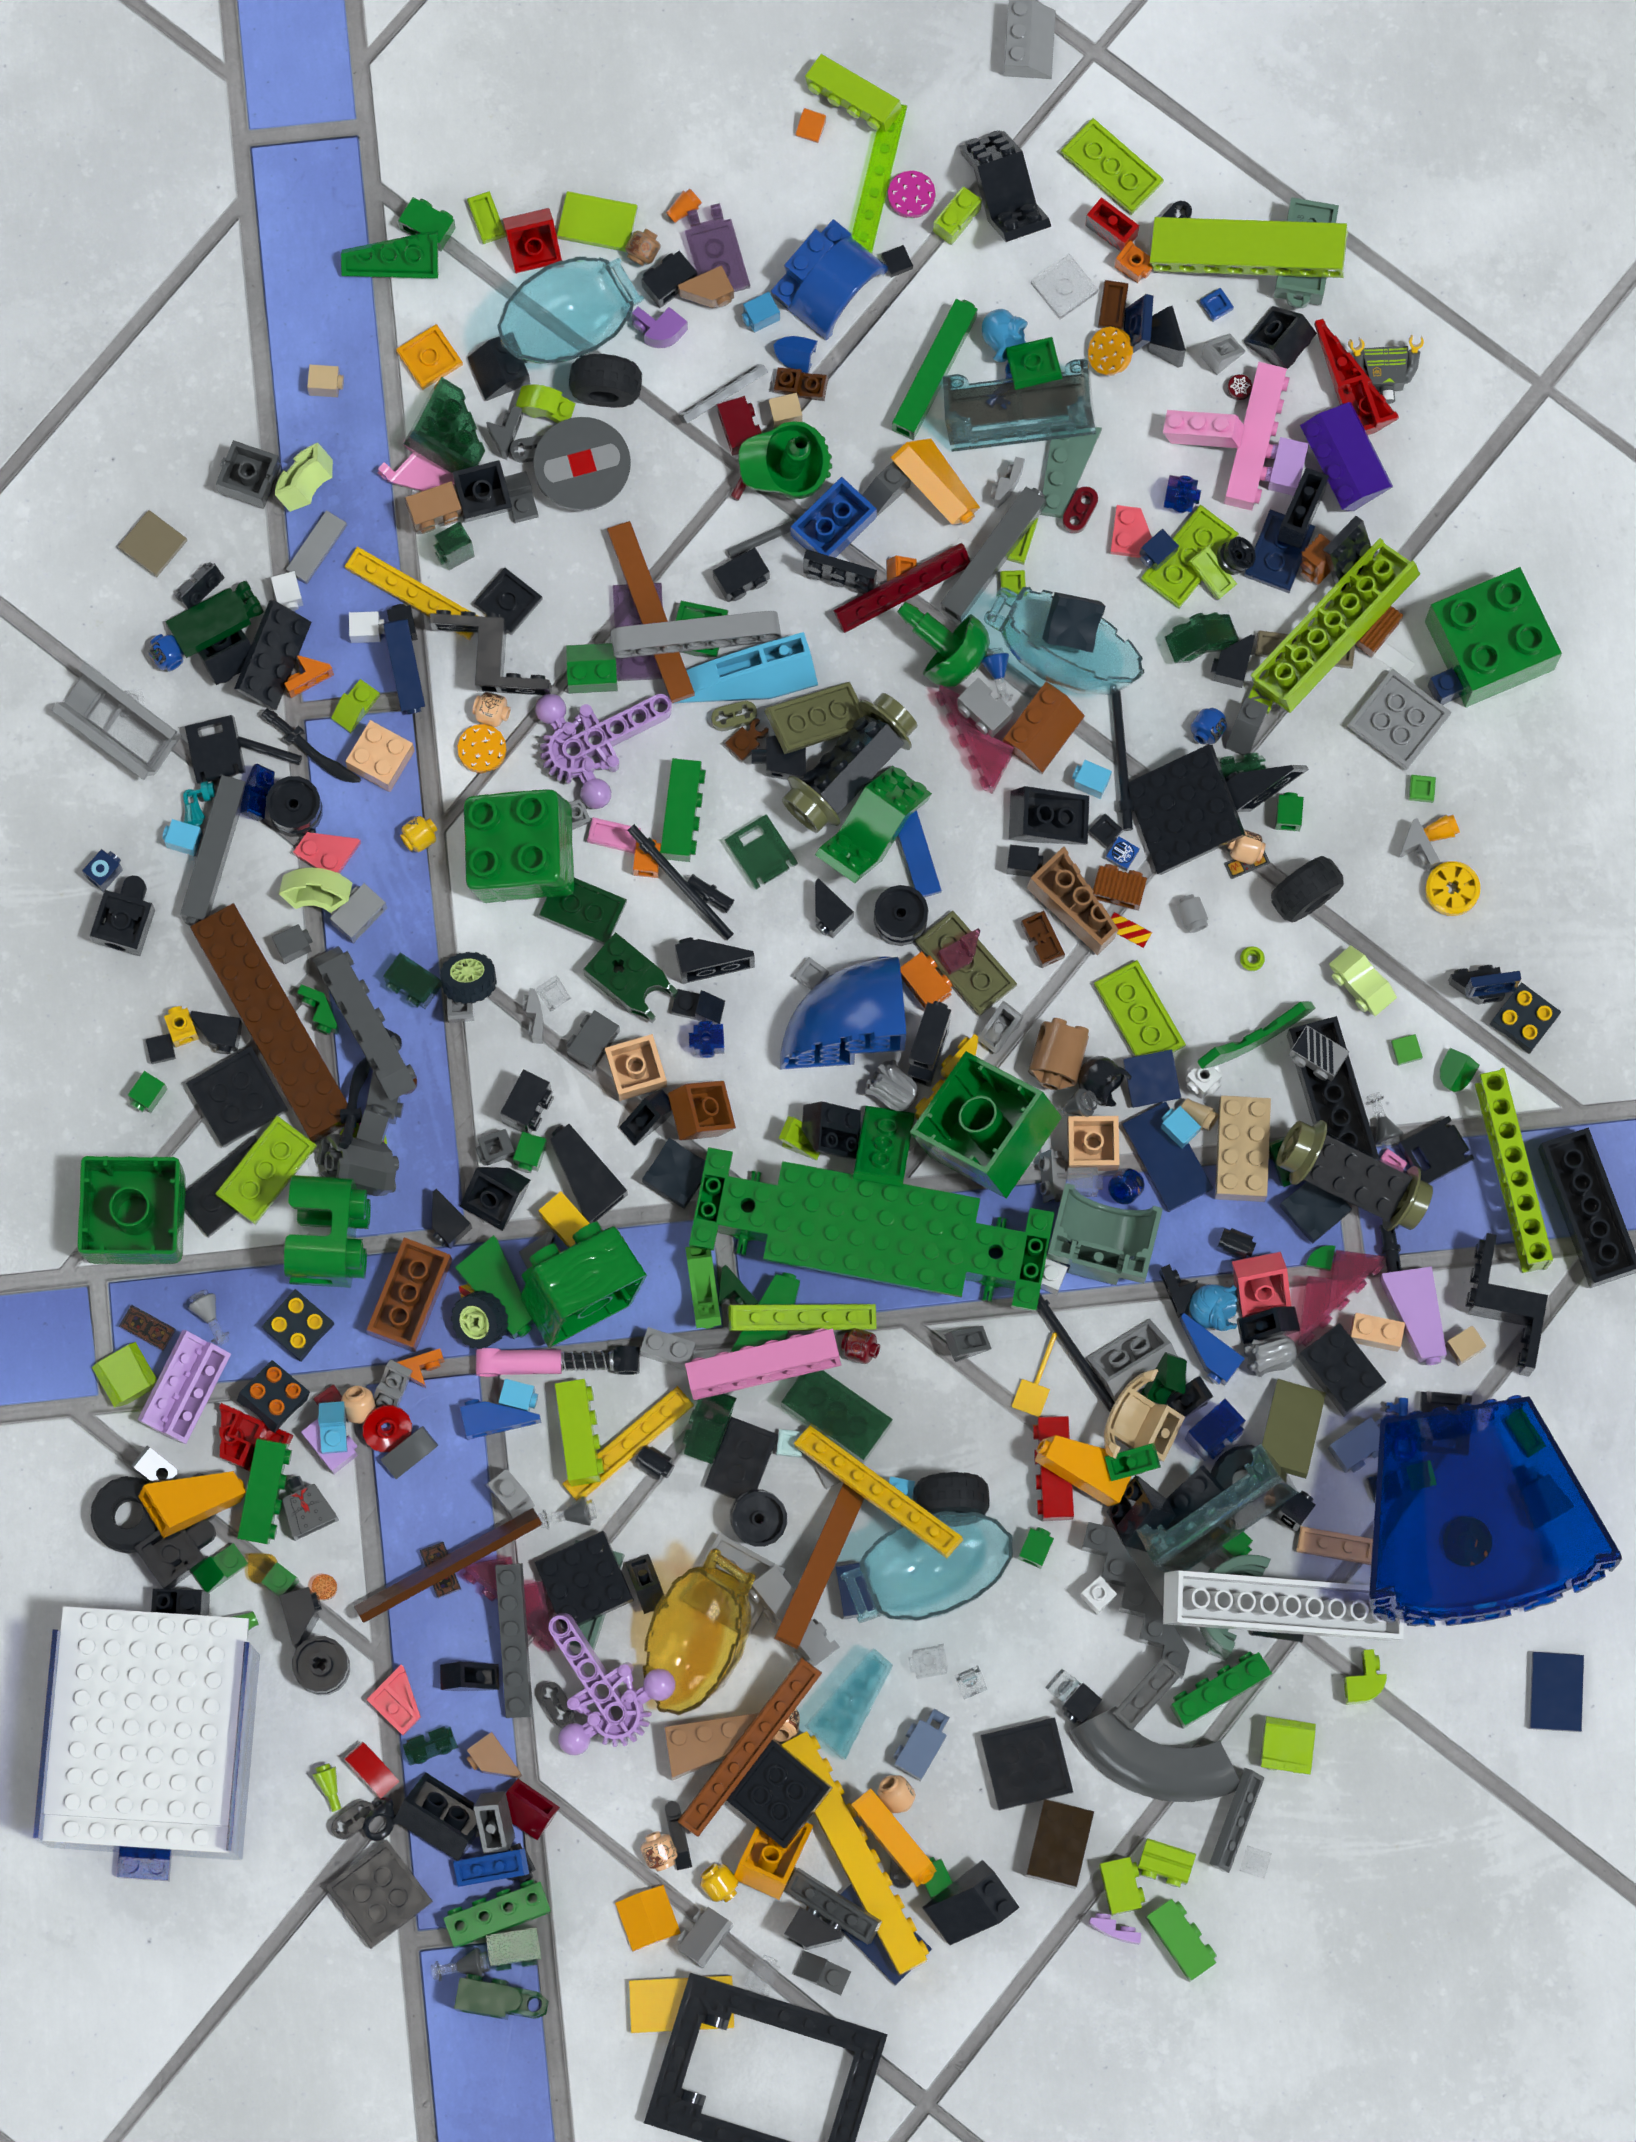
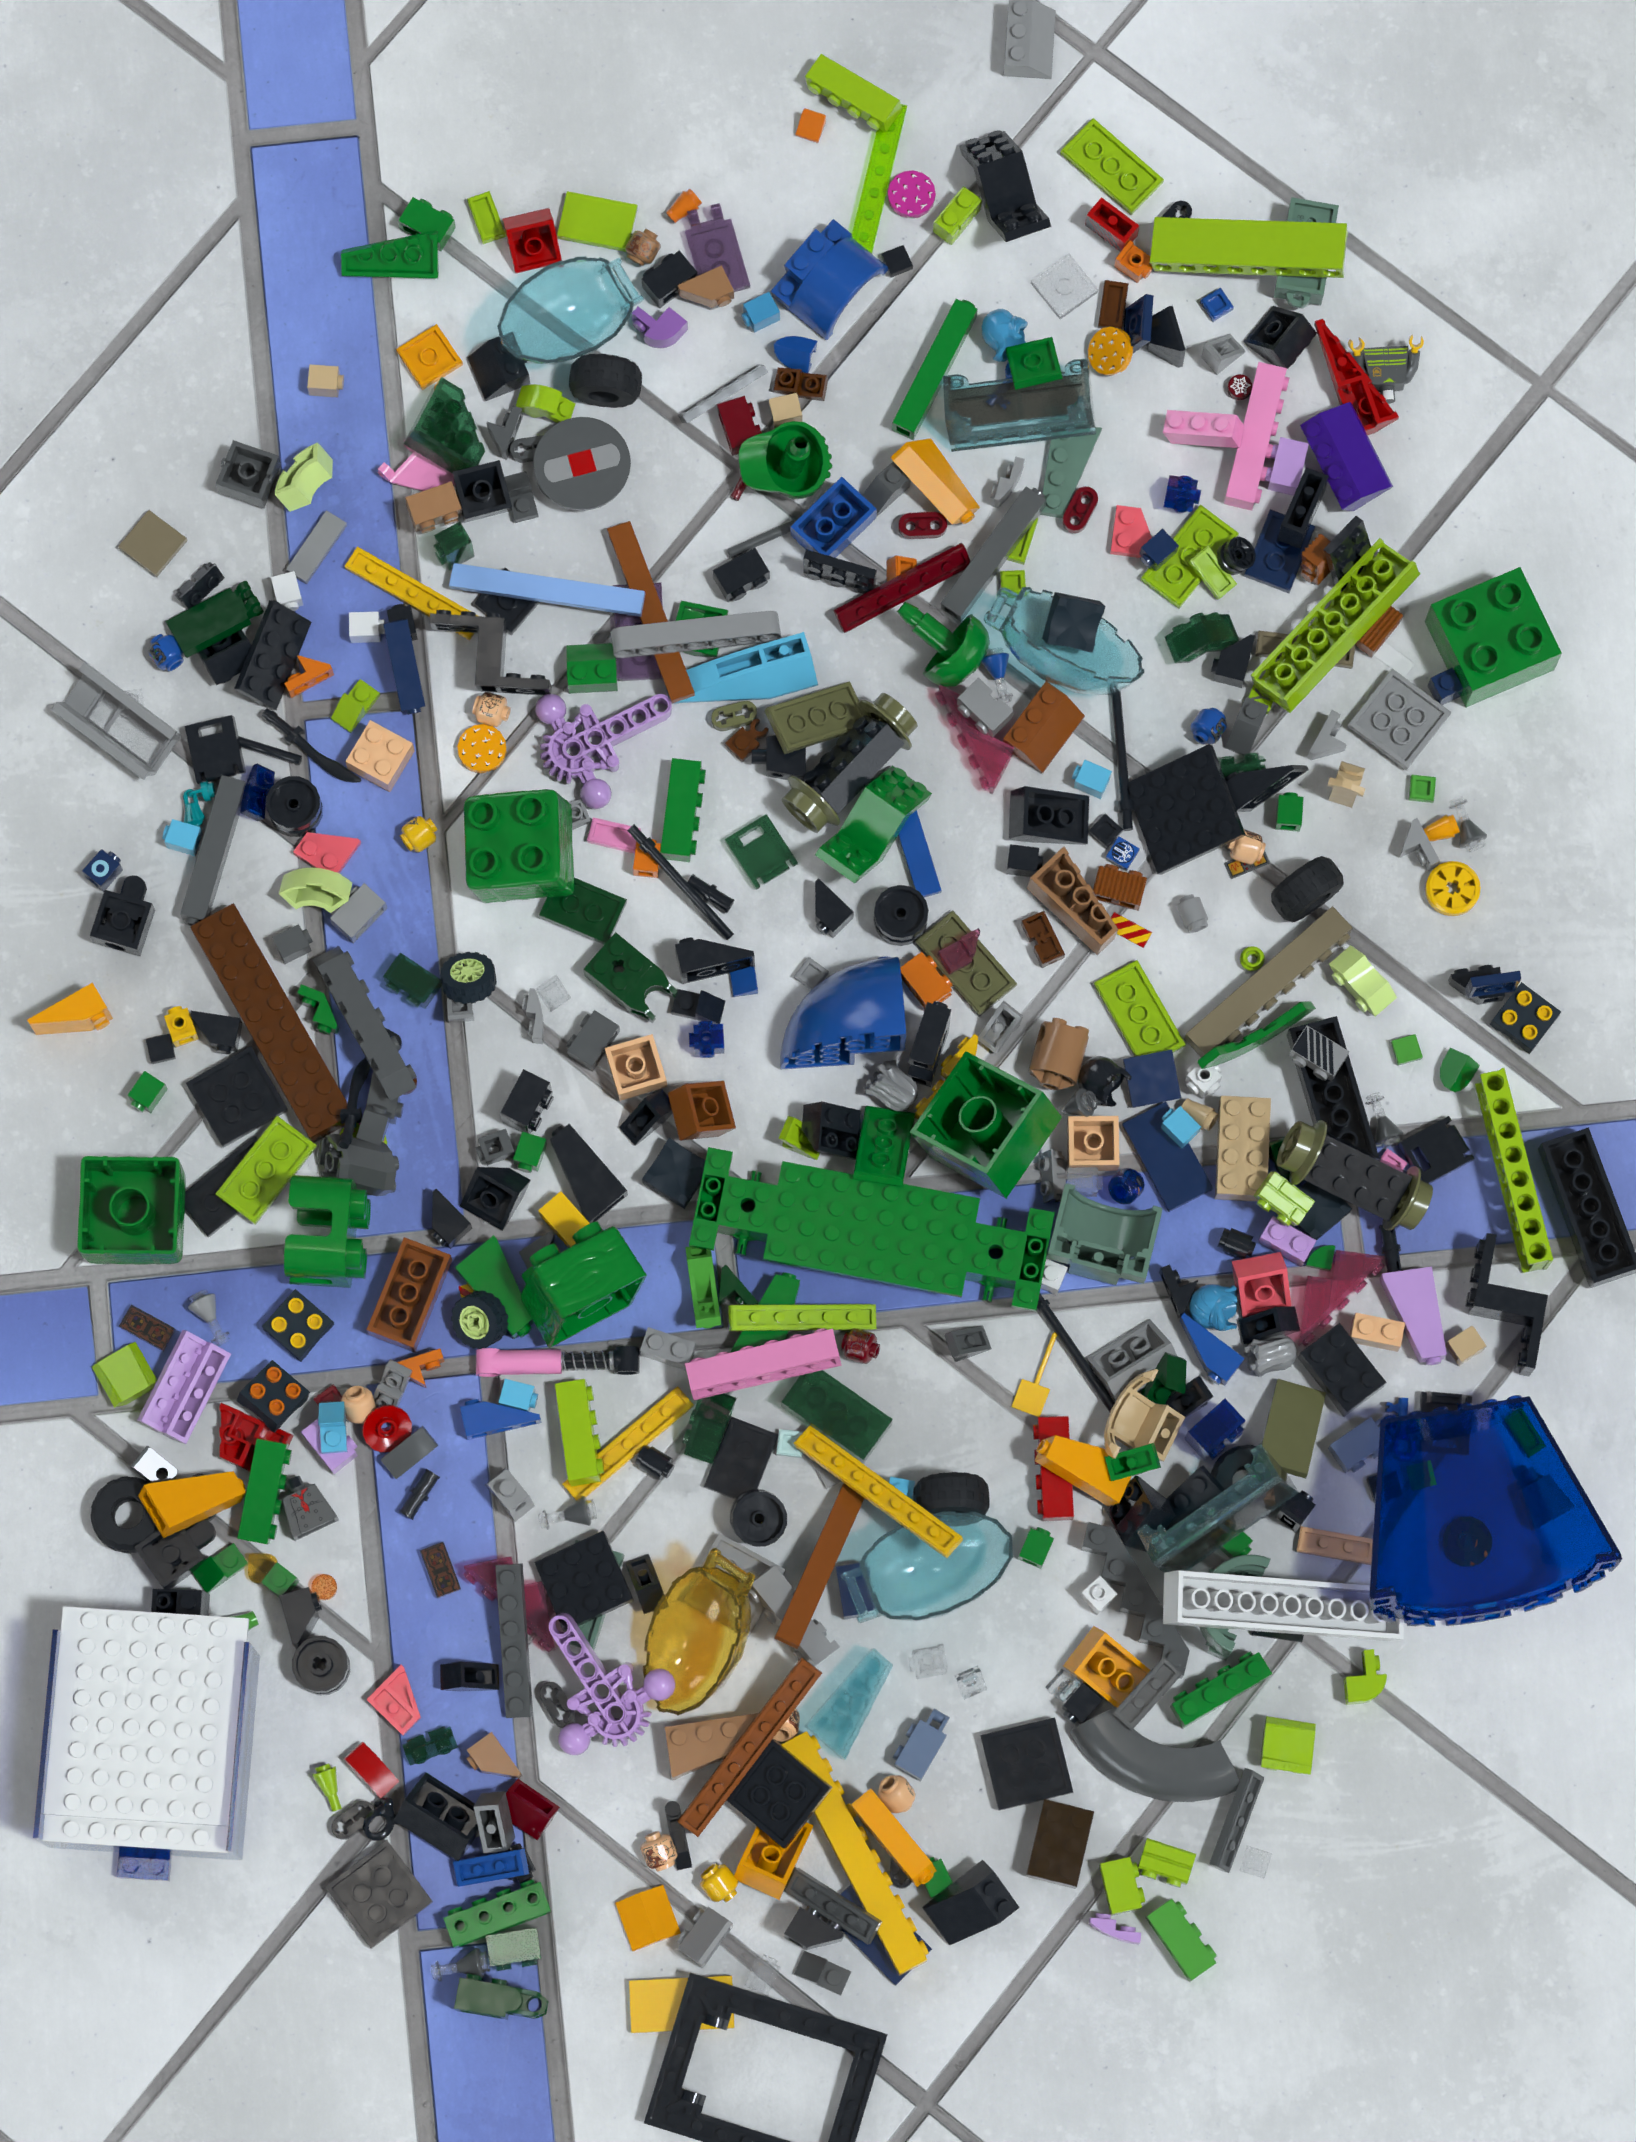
reddish brown tile [354,1508,542,1623] -> none
dark blue tile [1529,1652,1584,1732] -> none
none -> light orange slope [27,982,113,1035]
none -> black pin [399,1469,440,1520]
none -> light blue tile [449,563,646,617]
none -> blue slope [730,966,758,997]
none -> dark red plate [898,512,947,539]
none -> light orange slope [1063,1626,1151,1708]
none -> dark tan brick [1184,906,1353,1057]
none -> lime brick [1254,1171,1315,1227]
none -> lavender brick [1258,1216,1317,1267]
none -> light grey slope [1307,710,1346,760]
none -> tan piece [1327,761,1365,808]
none -> piece [1449,796,1487,852]

